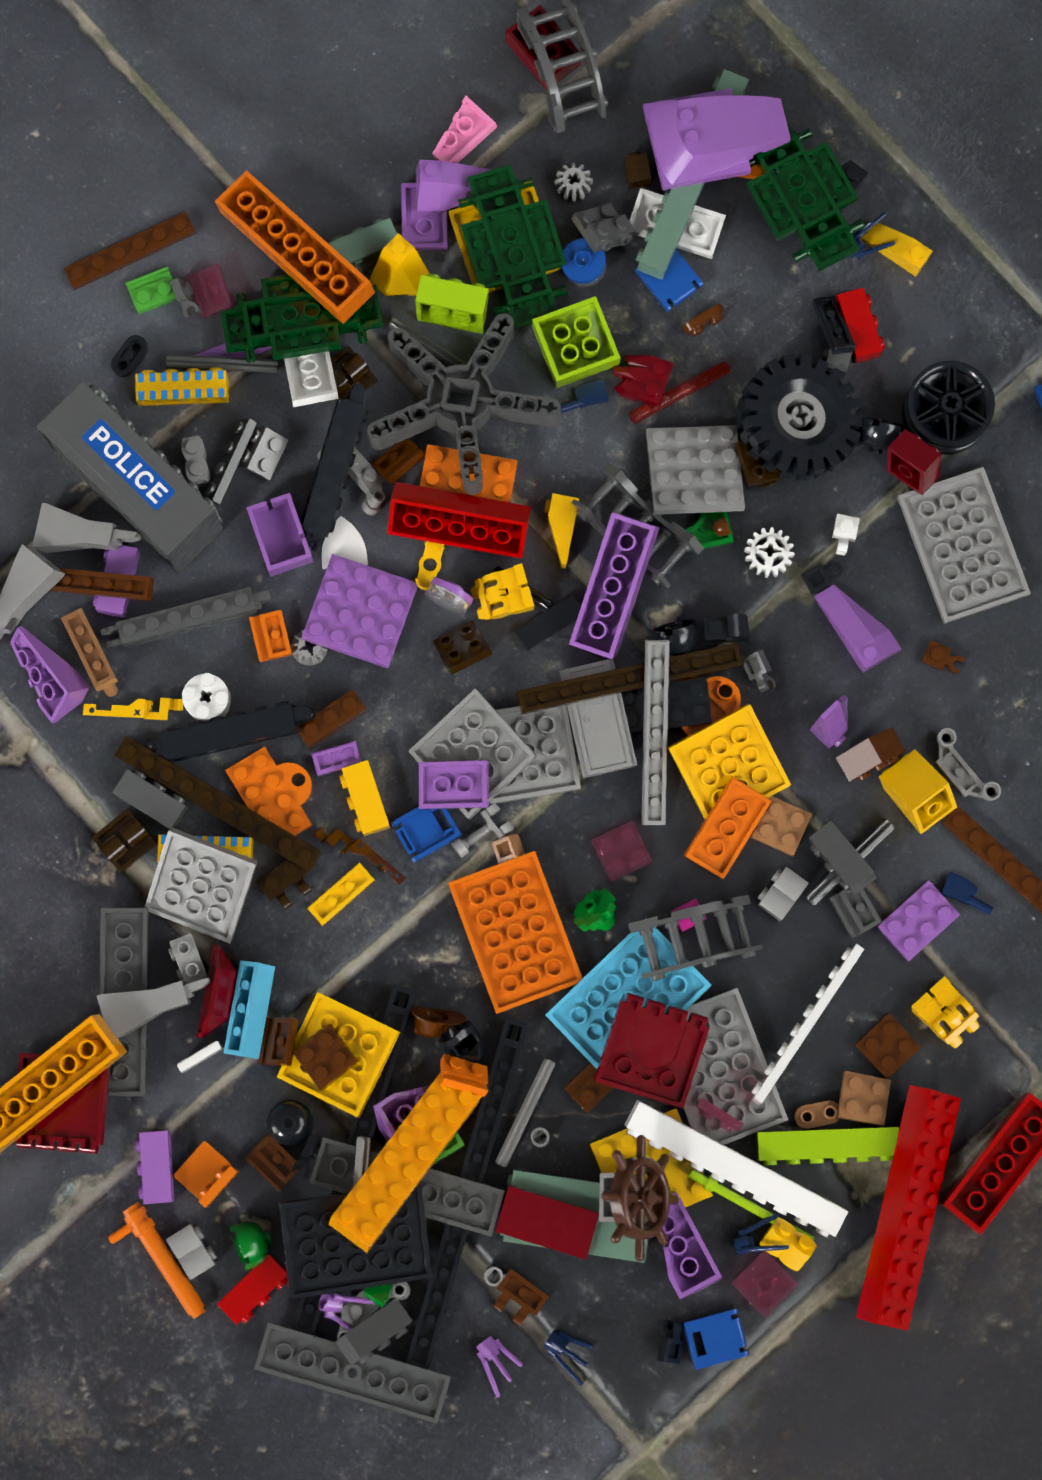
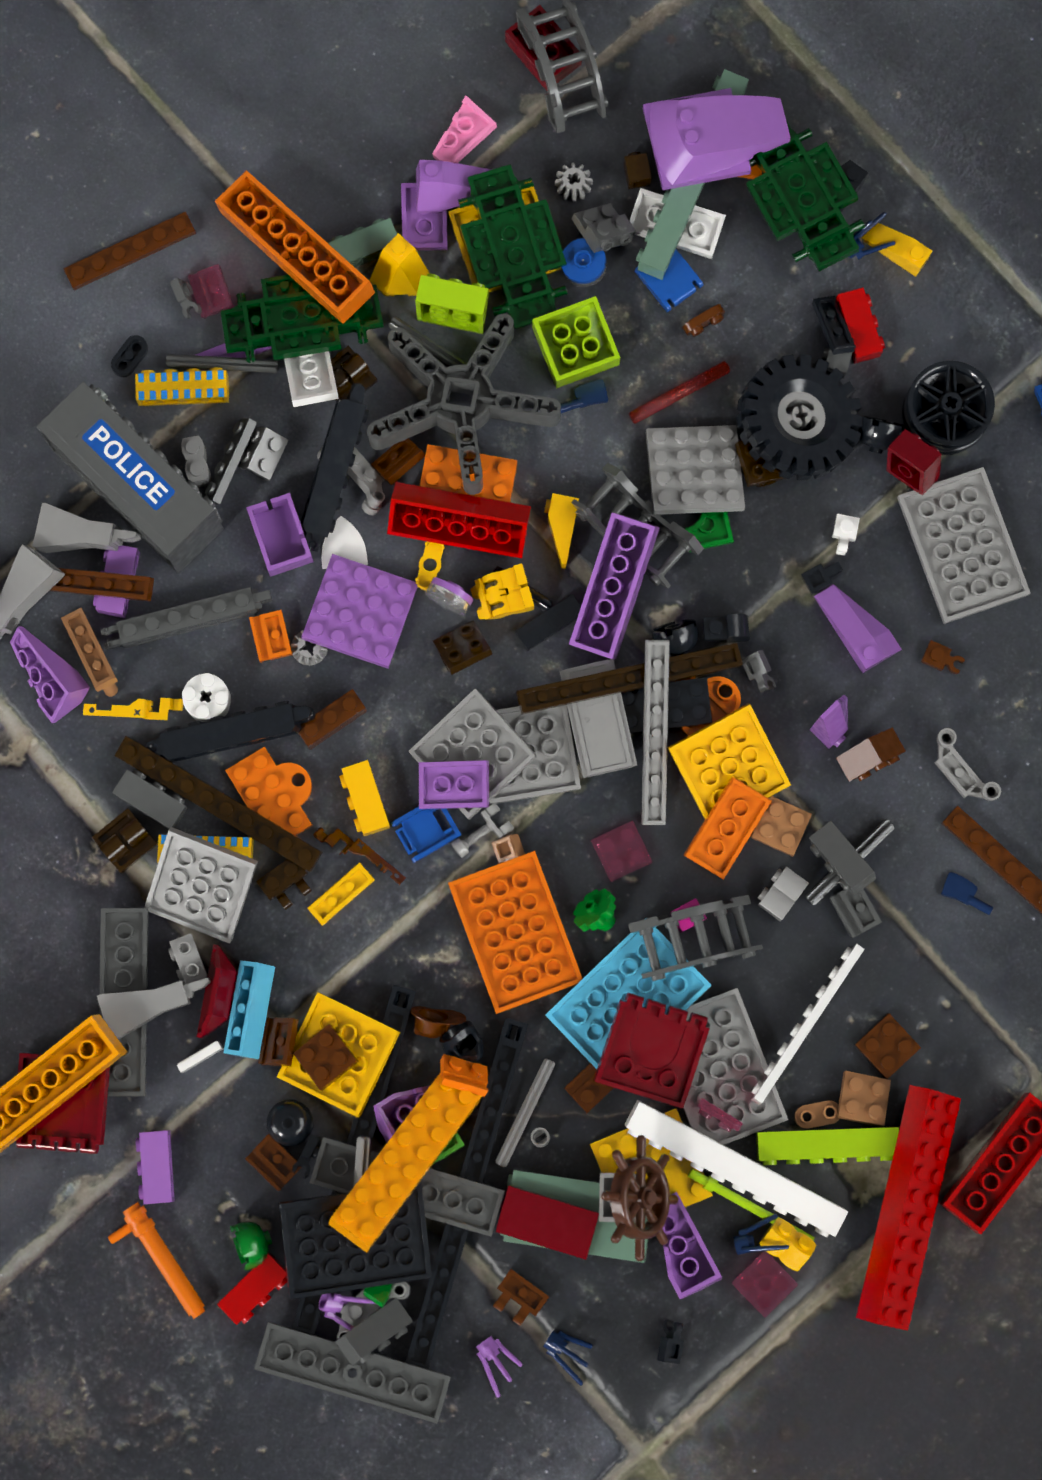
bright green plate [126,267,177,315] -> none
light grey brick [166,1223,217,1280] -> none
orange bracket [174,1141,240,1208] -> none
medium lavender plate [311,741,362,776] -> none
light grey hinge [483,1266,503,1286] -> none
dark red plate [613,355,674,407] -> none
blue container [682,1308,749,1370] -> none
reddish brown hinge [713,517,731,536] -> none
white gear [744,527,795,578] -> none
medium lavender plate [877,880,960,961] -> none
yellow slope [879,749,957,834] -> none
yellow hips [911,976,979,1048] -> none

